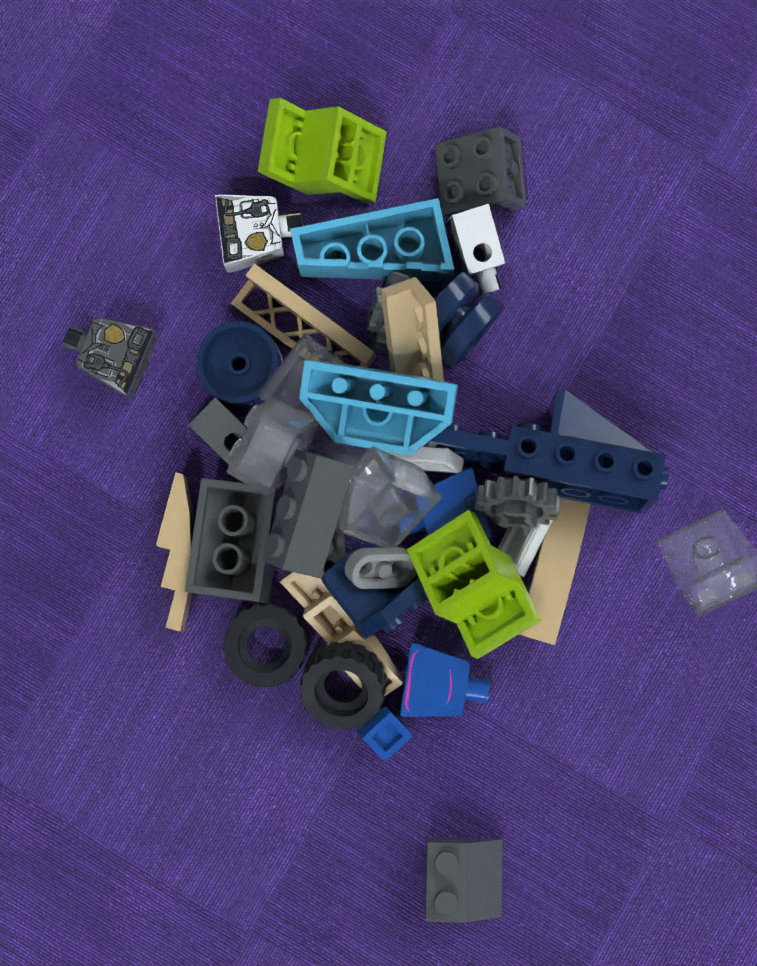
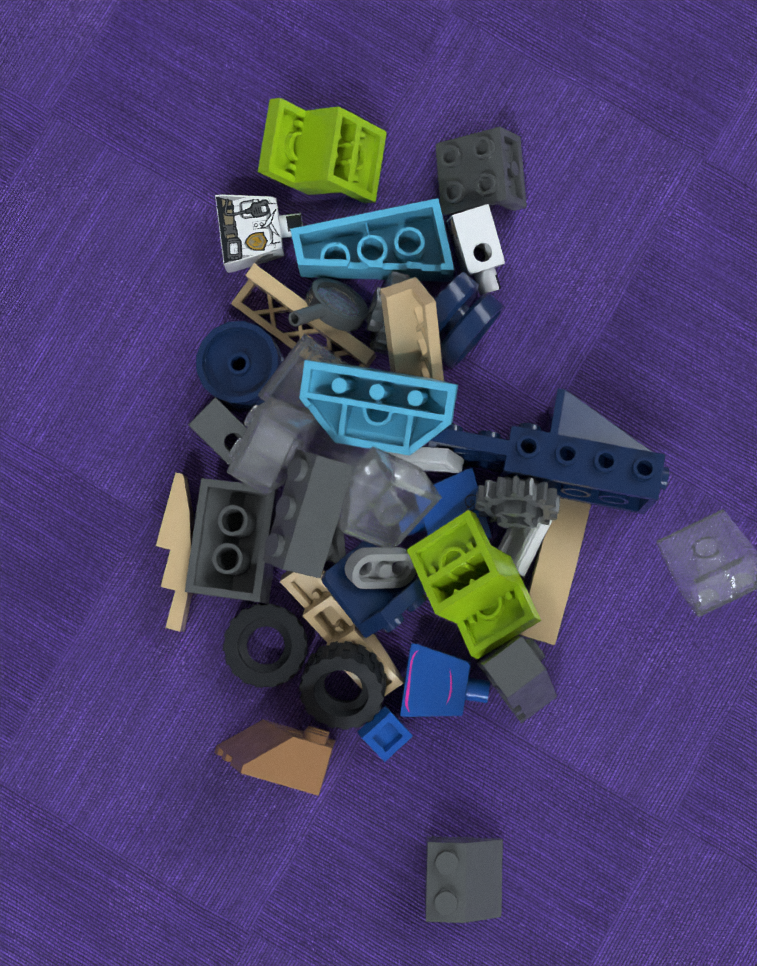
torso [63,318,159,401] -> none
none -> medium nougat wedge [214,719,336,796]
none -> dark grey piece [288,278,368,332]
none -> dark grey wedge [477,636,557,724]

